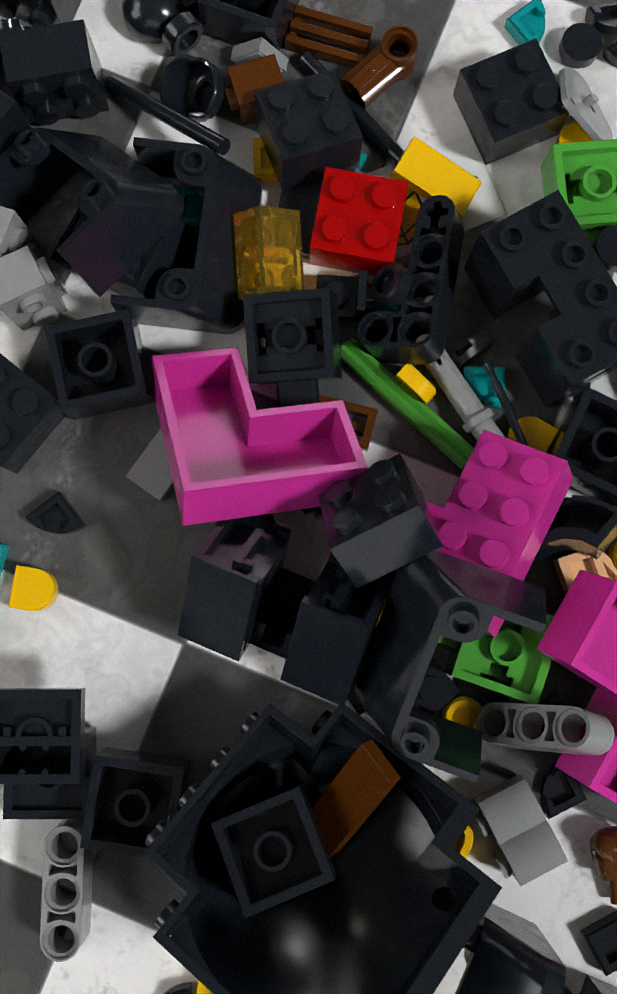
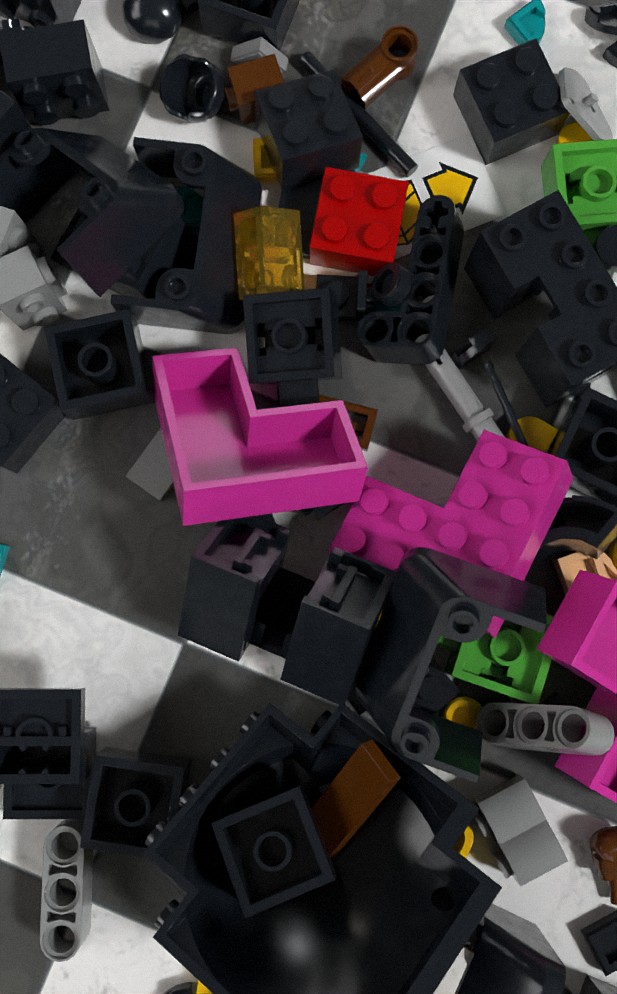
yellow tile [8,565,58,611] -> none
black tile [25,491,87,534] -> none
black bar [104,75,231,156] -> none
black tile [162,11,203,55] -> none
reddish brown tile [285,5,373,68] -> none
black brick [318,453,443,589] -> none
bright green axle [341,338,474,471] -> none
yellow tile [391,136,482,218] -> none
yellow tile [395,364,436,404] -> none
teal tile [461,366,505,411] -> none
black tile [540,761,587,819] -> none
black tile [559,23,602,68] -> none

